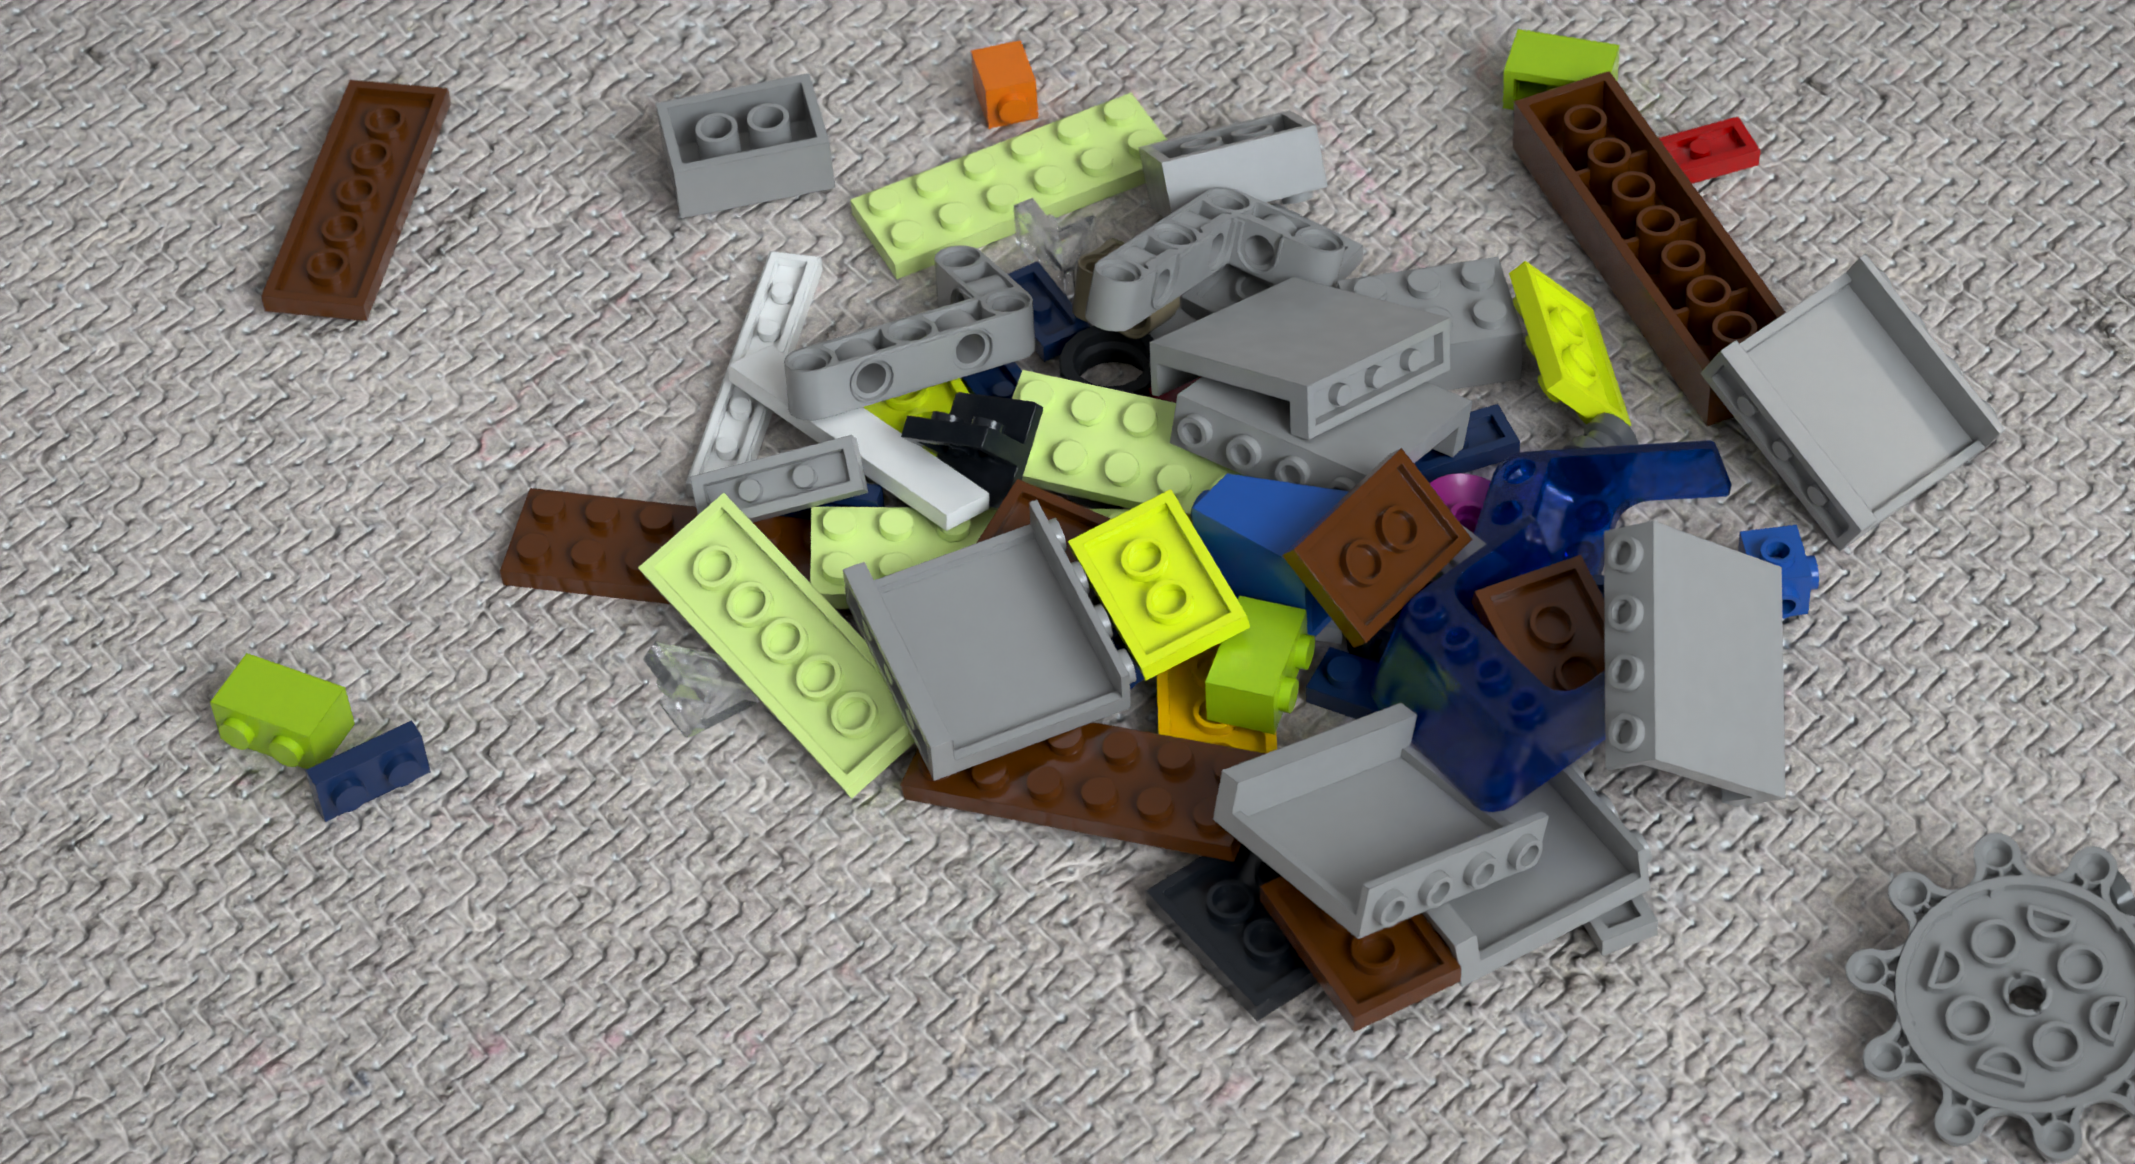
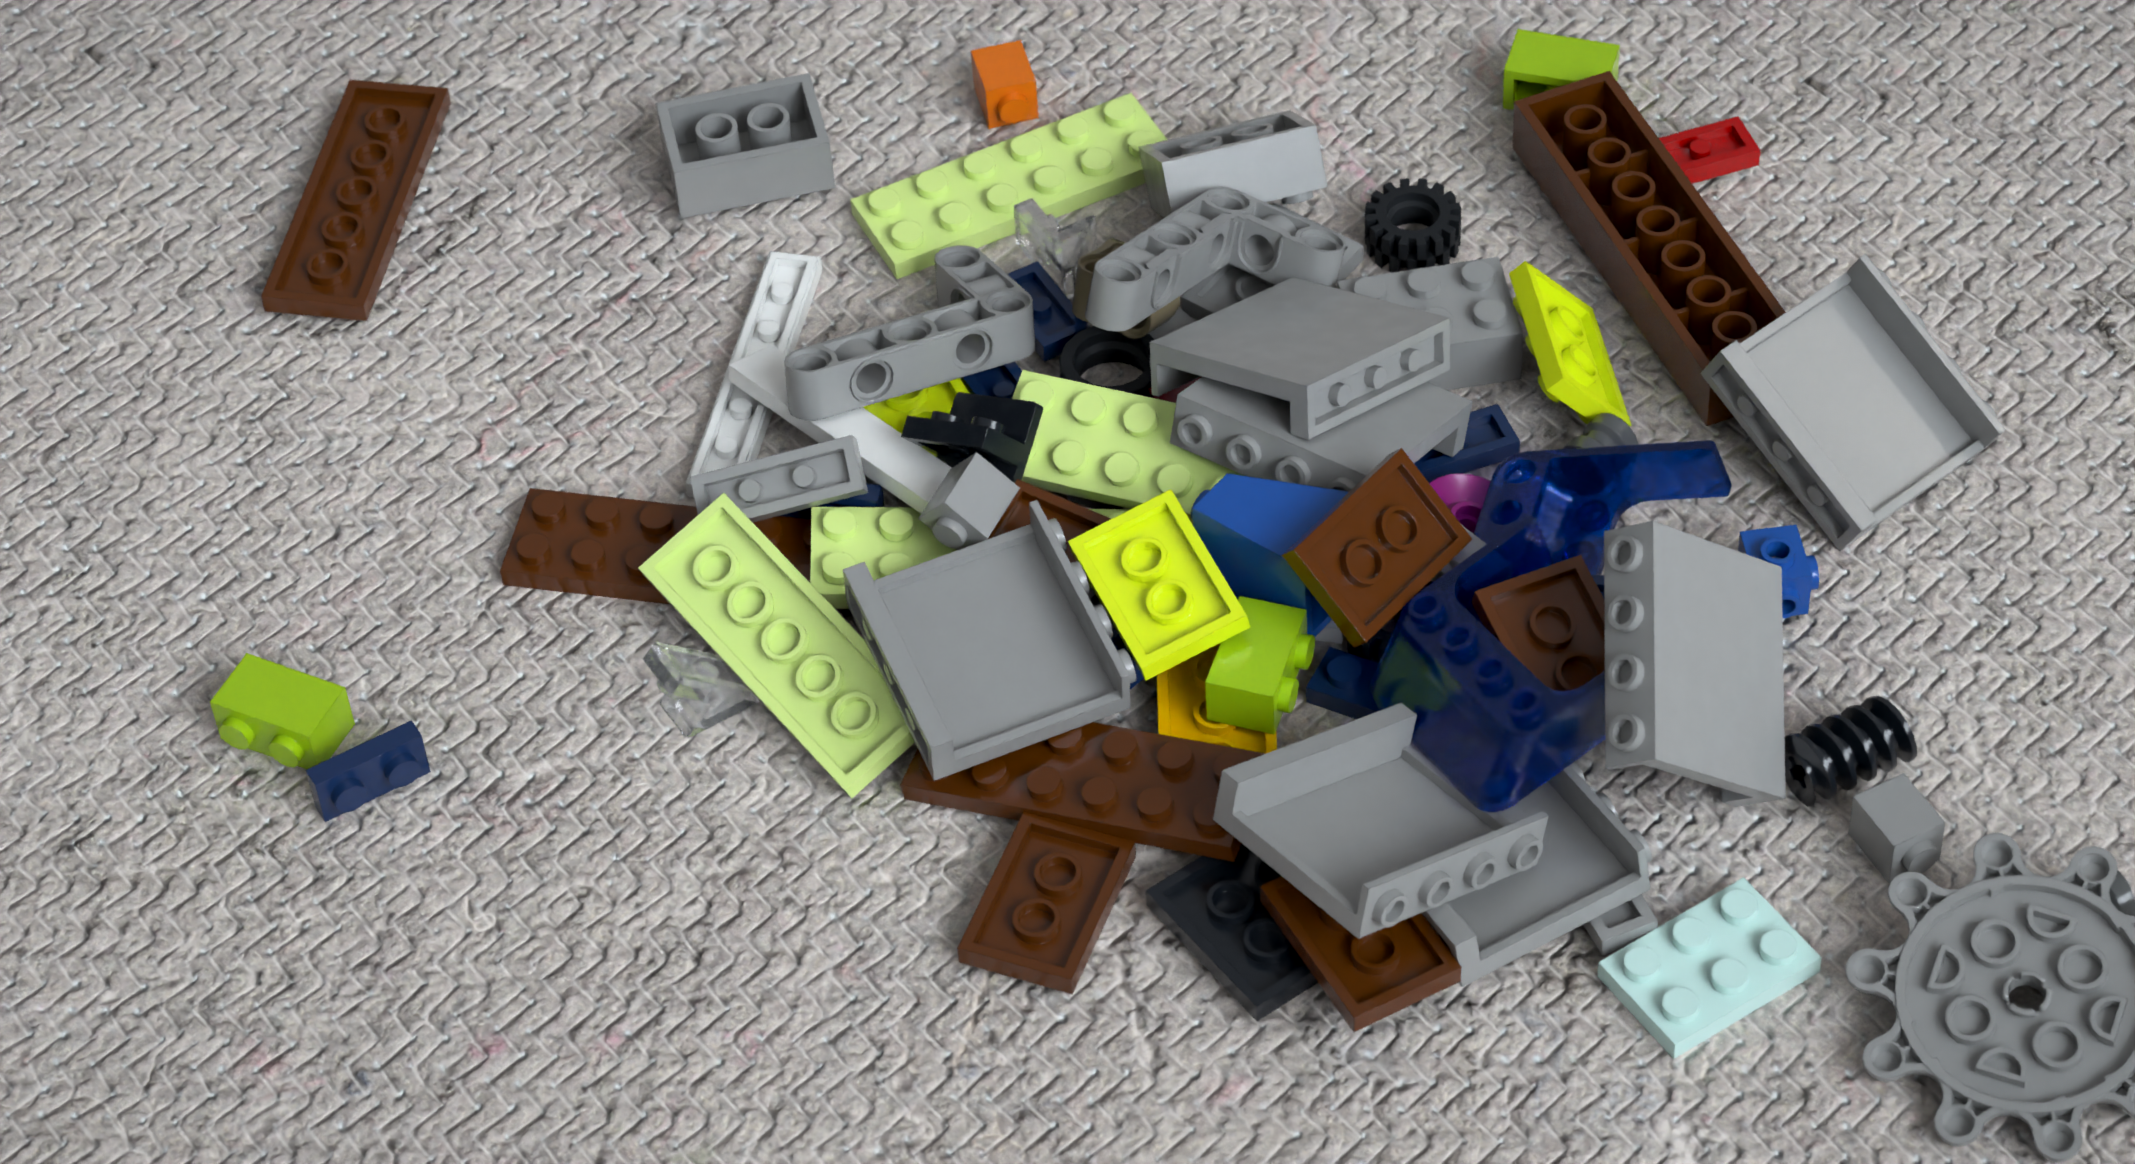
none -> light grey brick [918,452,1020,550]
none -> reddish brown plate [957,811,1136,994]
none -> black tyre [1365,178,1461,273]
none -> light aqua plate [1597,877,1822,1059]
none -> black piece [1785,696,1917,807]
none -> light grey brick [1848,773,1945,883]

